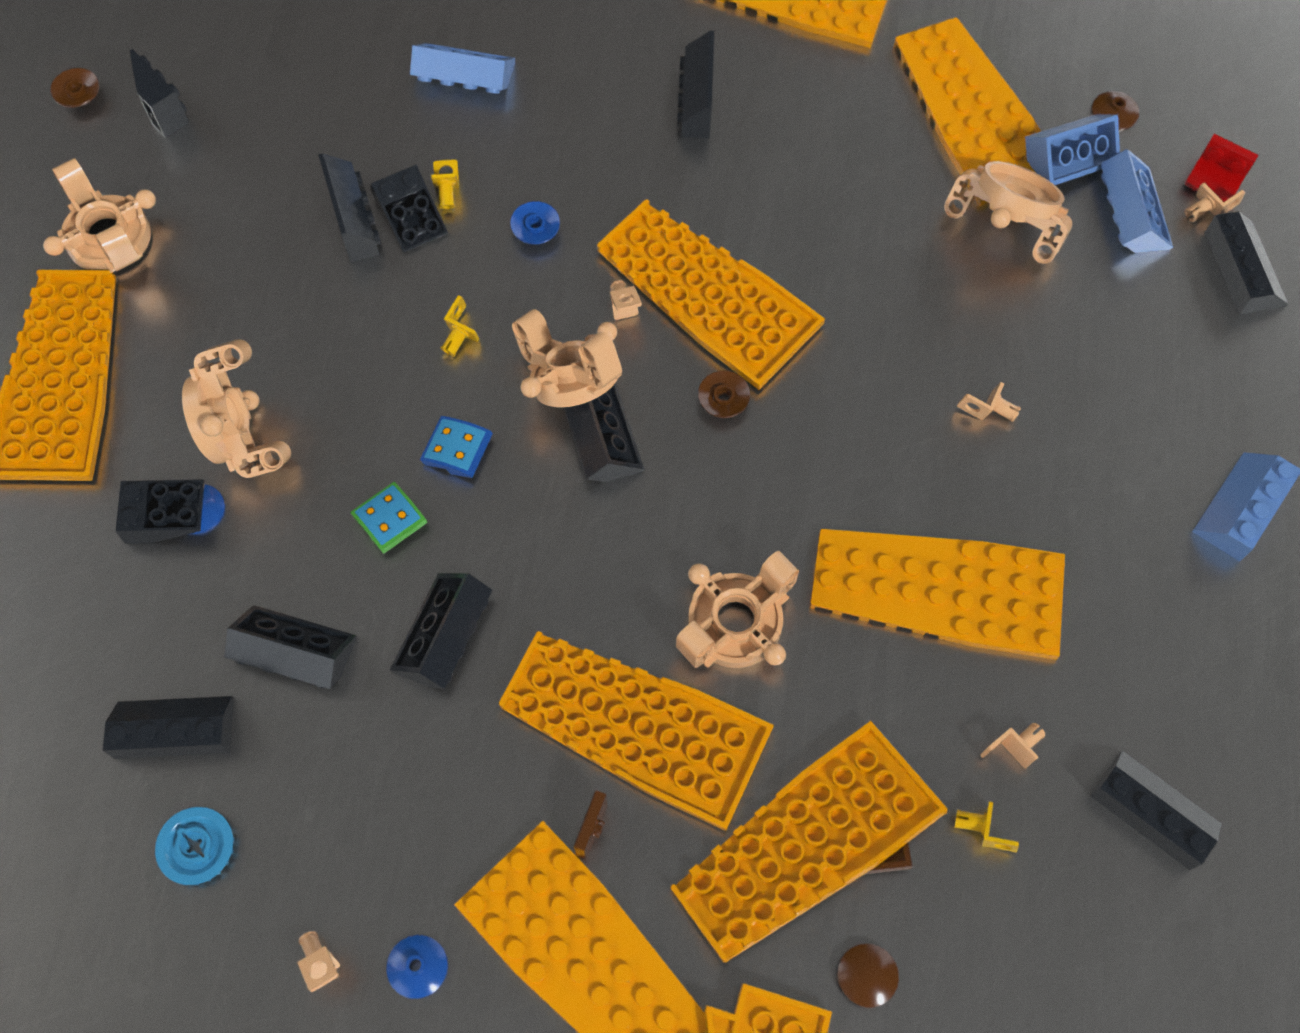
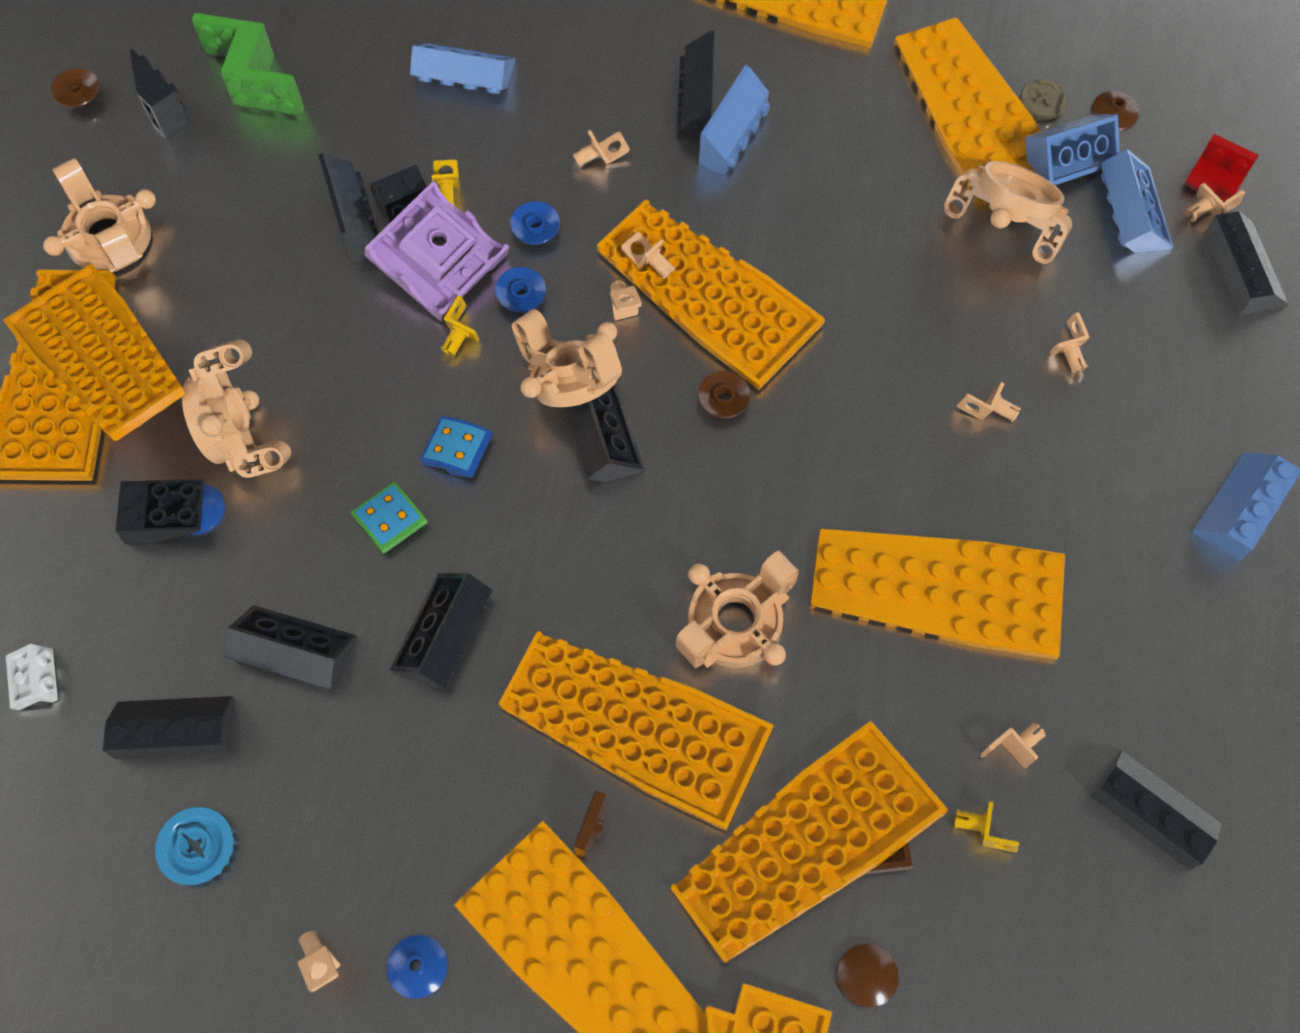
none -> light orange wing [3,263,186,441]
none -> white bracket [6,644,58,710]
none -> bright green bracket [192,13,304,114]
none -> lavender piece [365,181,509,322]
none -> blue dish [495,267,546,313]
none -> light nougat bracket [573,130,630,167]
none -> light nougat bracket [621,232,675,280]
none -> medium blue slope [699,65,770,176]
none -> dark tan tile [1019,79,1067,122]
none -> light nougat bracket [1049,312,1090,374]

